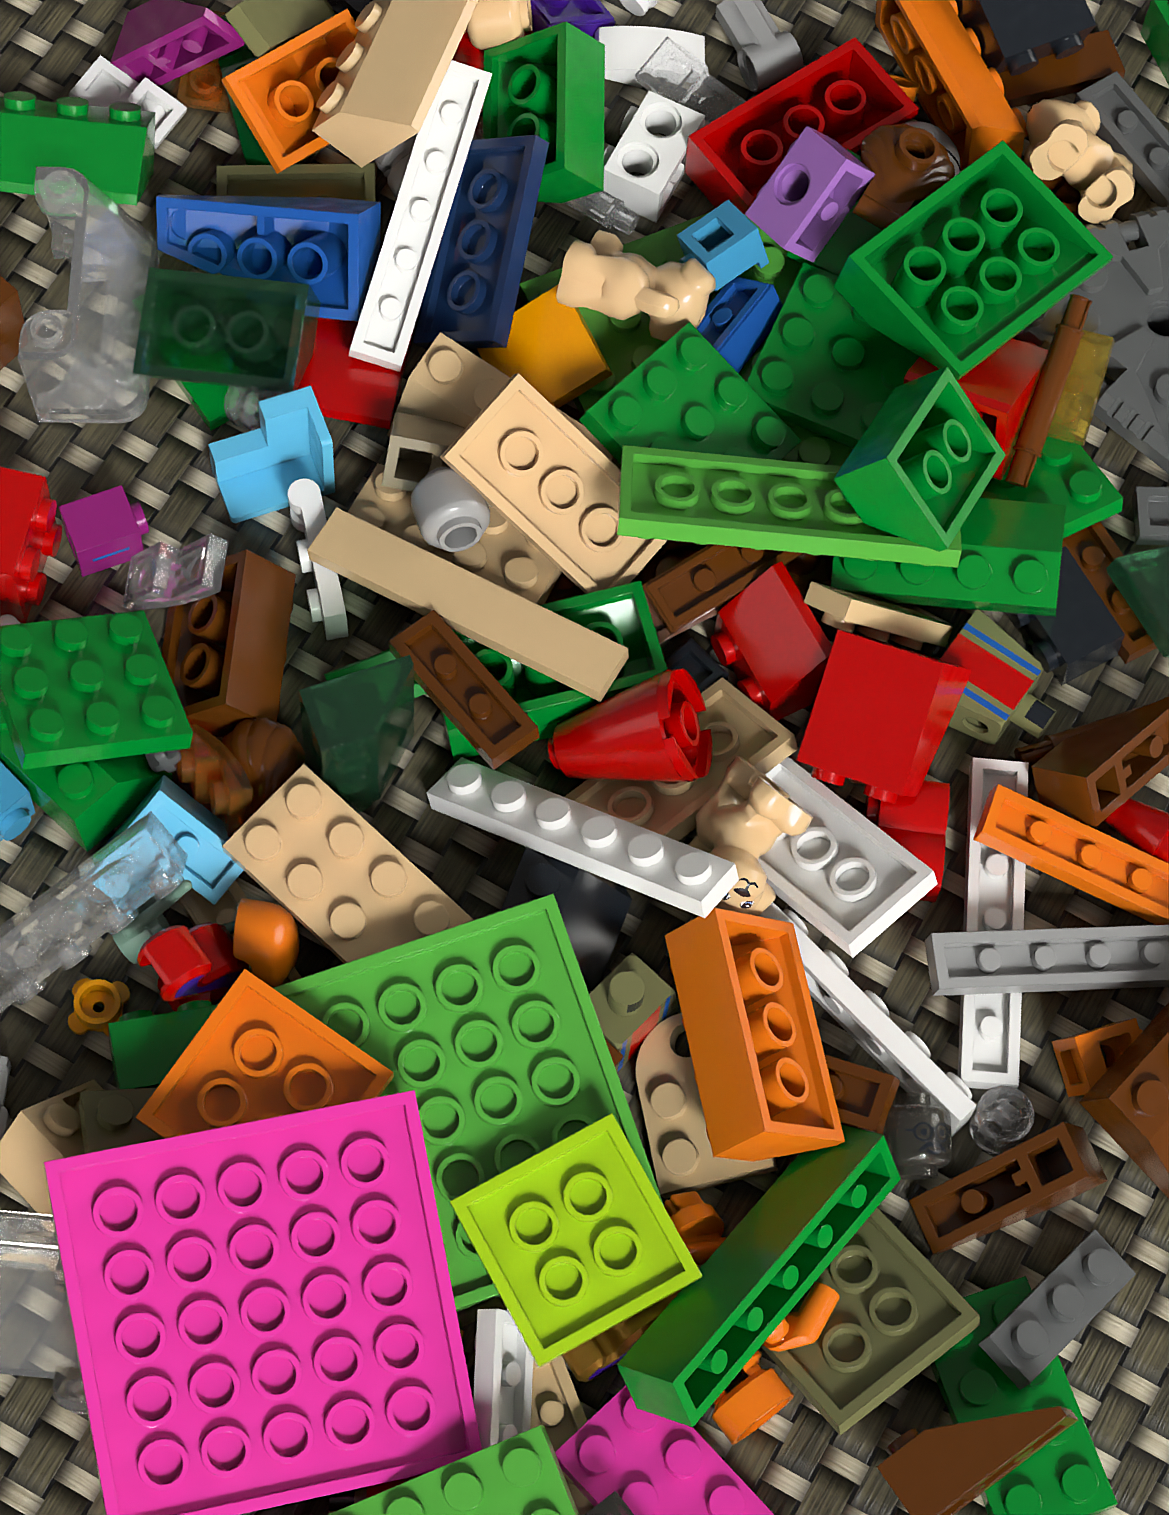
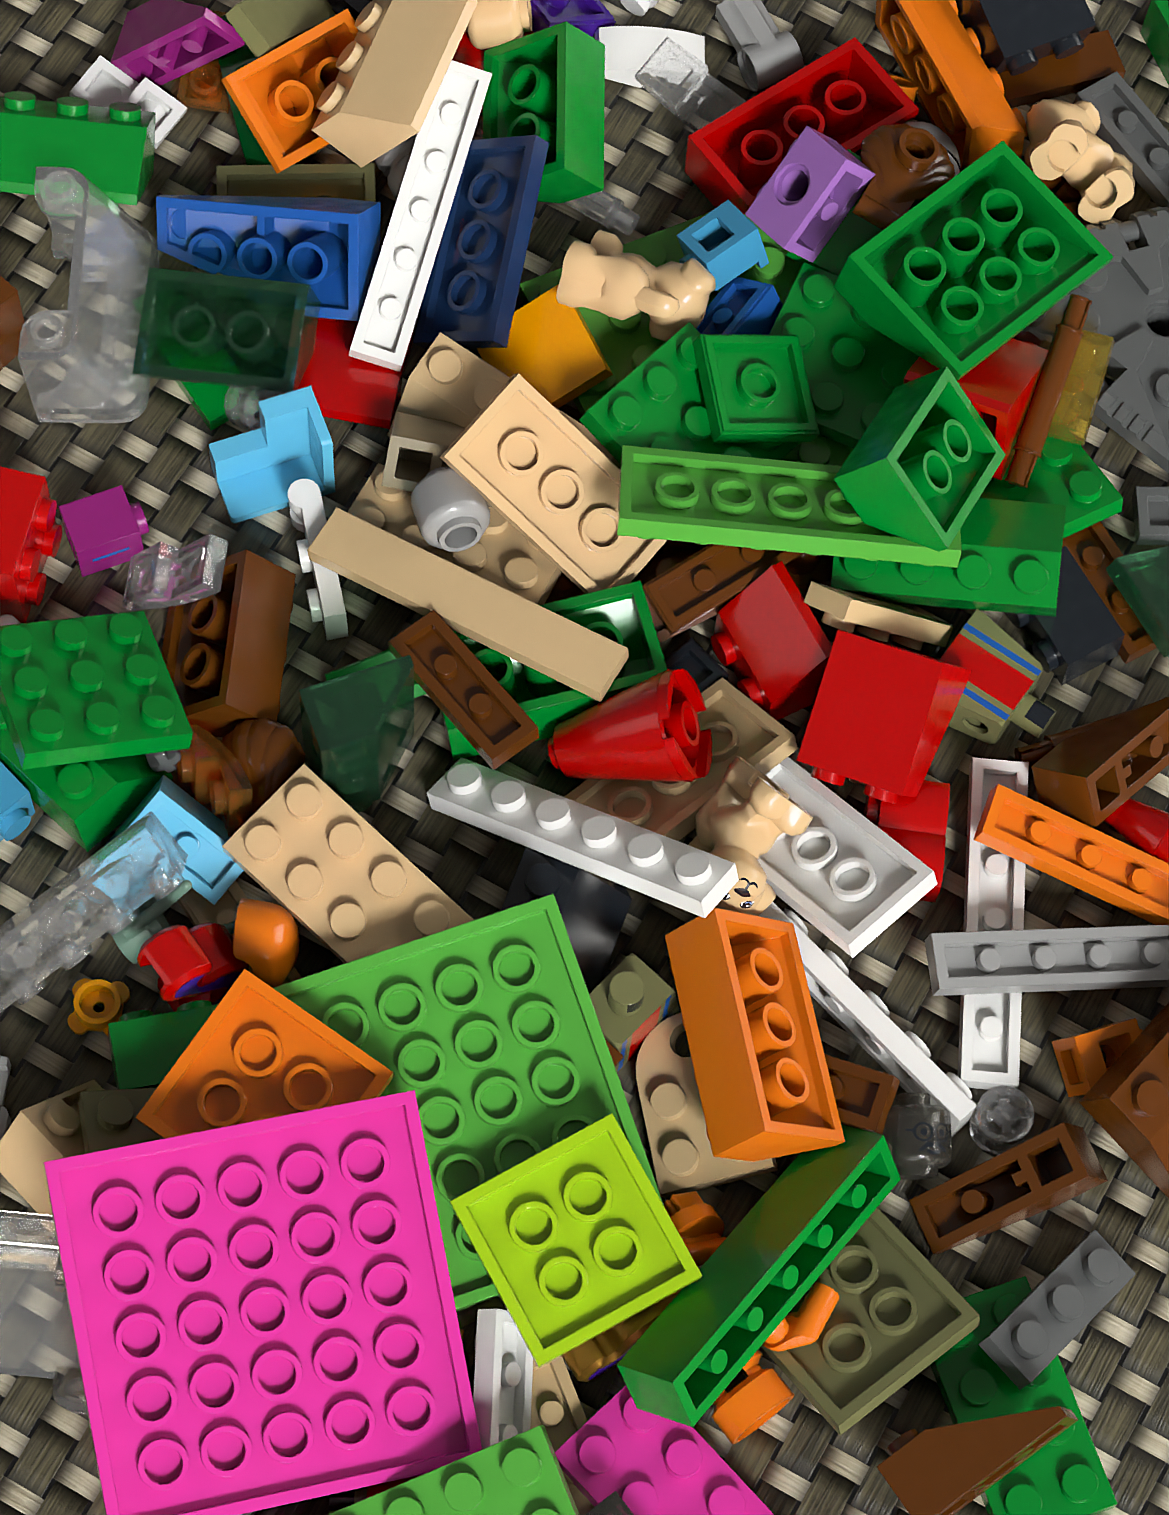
white brick [600,91,705,222] -> none
none -> green tile [693,334,820,443]

